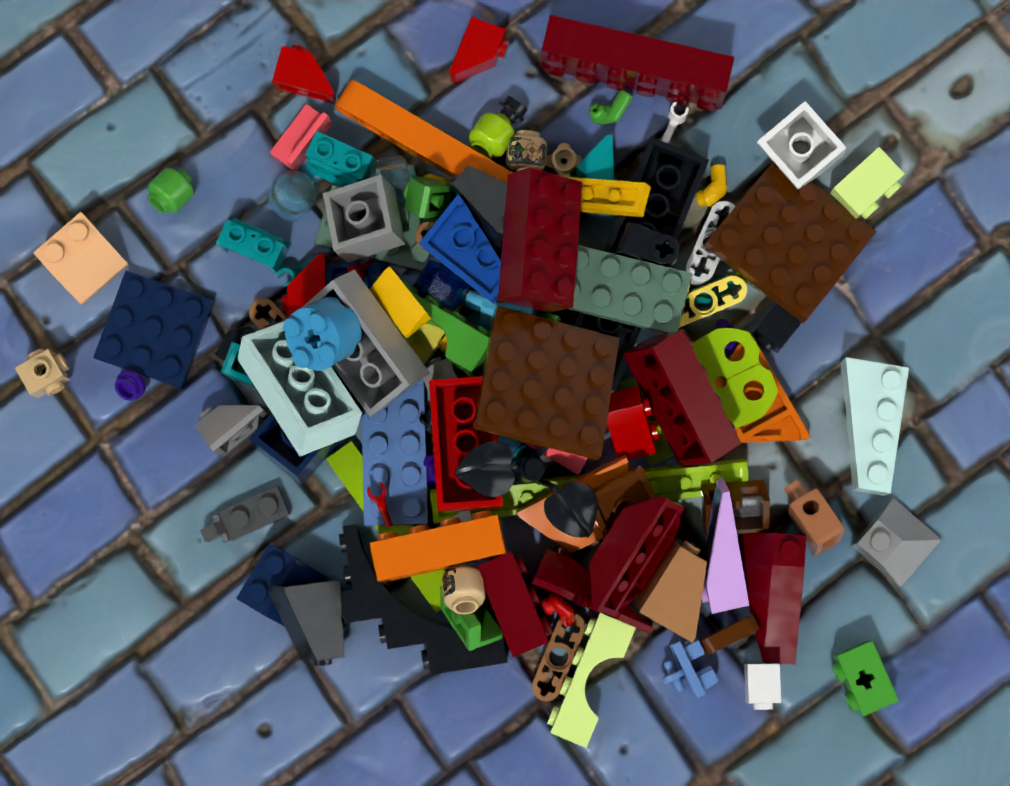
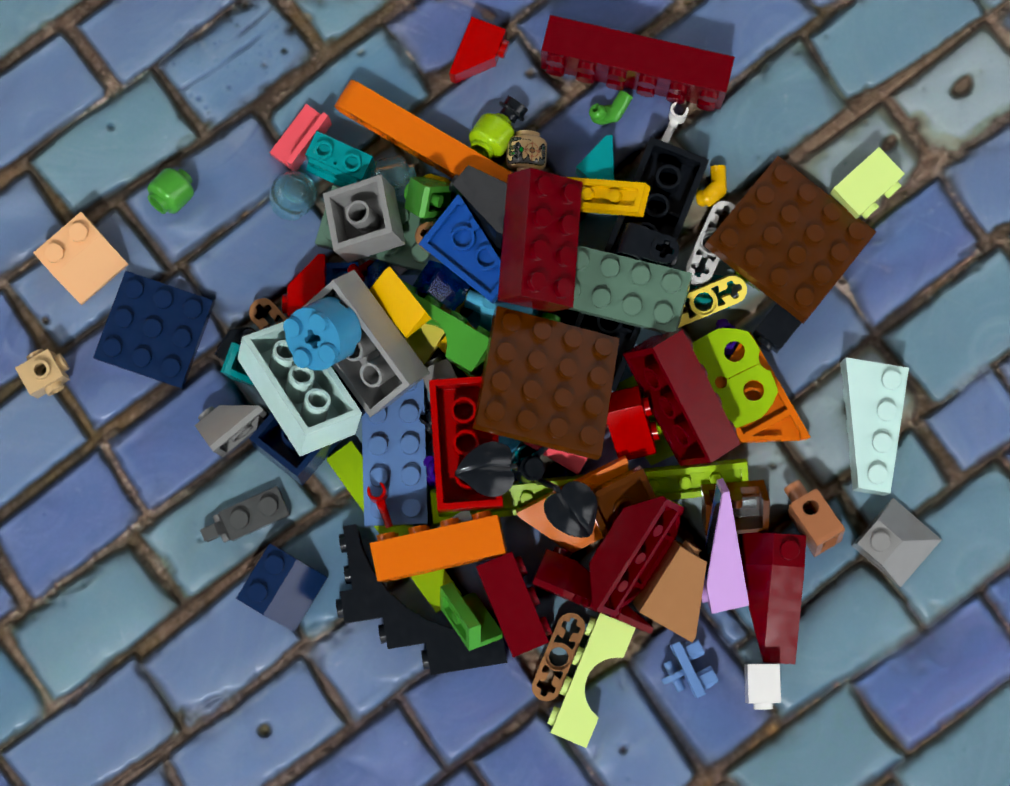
dark purple plate [115,370,146,401] -> none
teal window [216,218,292,274] -> none
black slope [268,579,345,666] -> none
red slope [272,45,336,104] -> none
teal hand [277,255,316,287] -> none
tan head [441,564,486,615] -> none
red arm [540,594,575,627] -> none
tan plate [546,143,582,177] -> none
reddish brown beam [699,614,760,656] -> none
white slope [757,101,846,189] -> none
bright green brick [831,641,899,716] -> none

